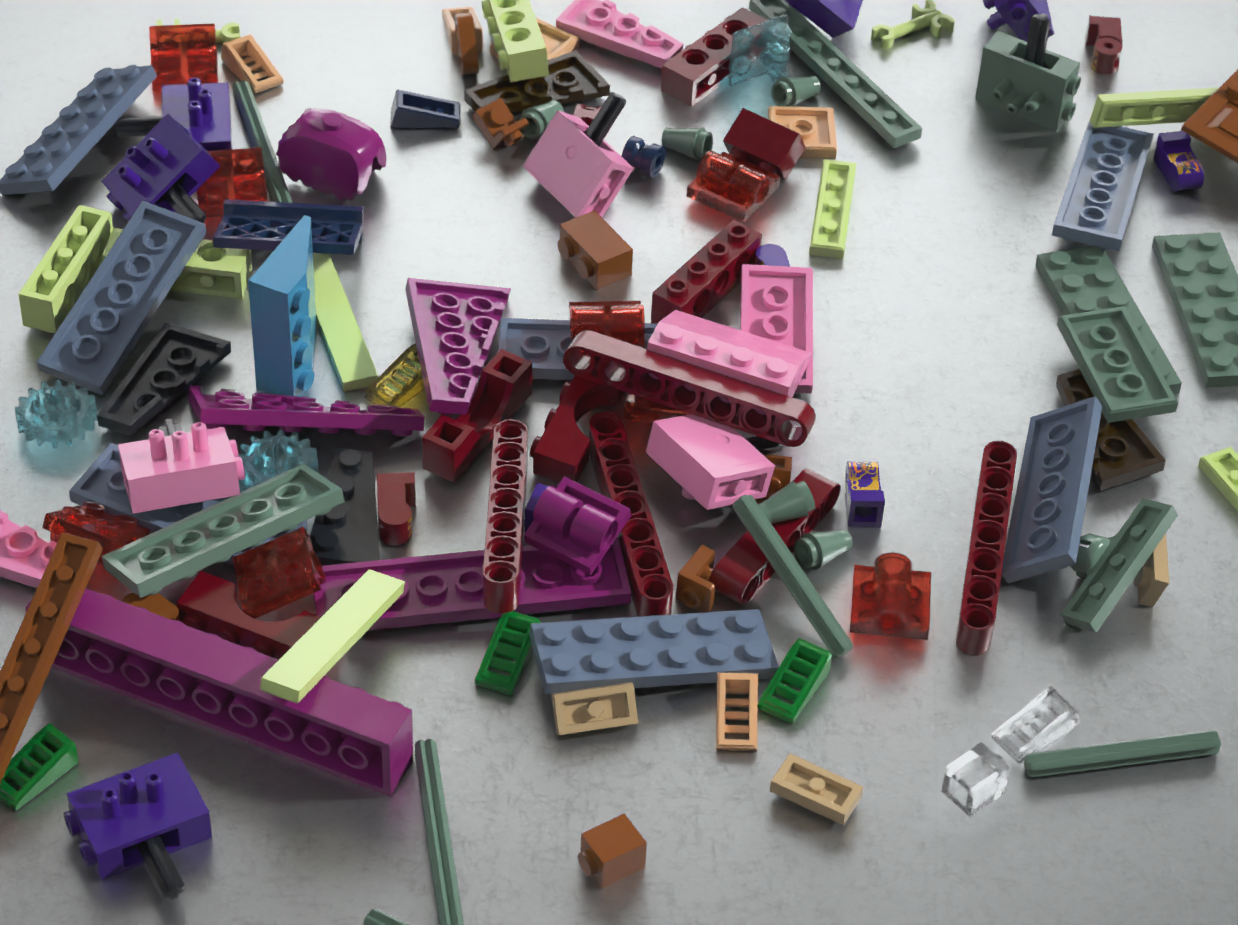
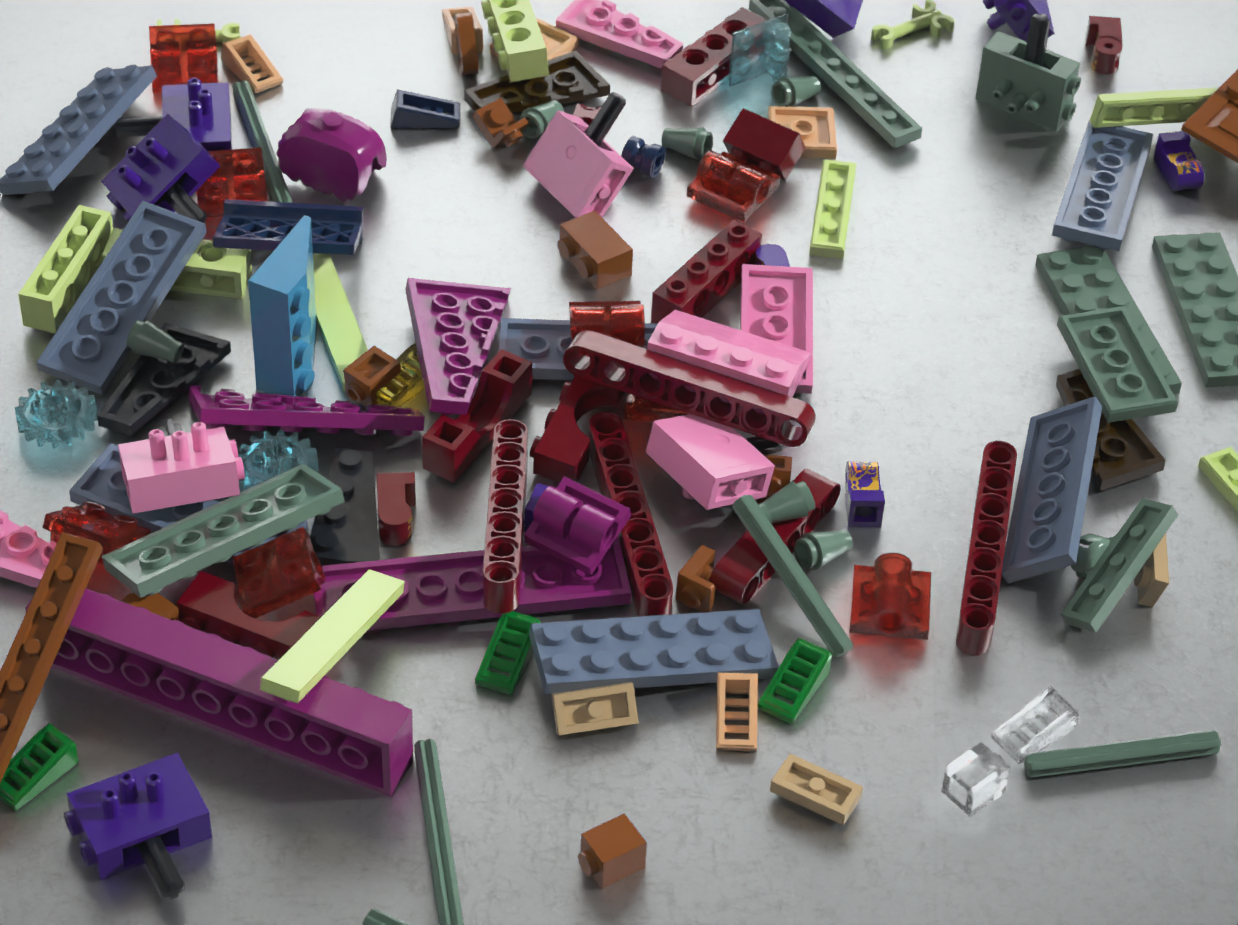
none -> sand green cone [126,320,184,364]
none -> dark orange bracket [343,346,401,408]

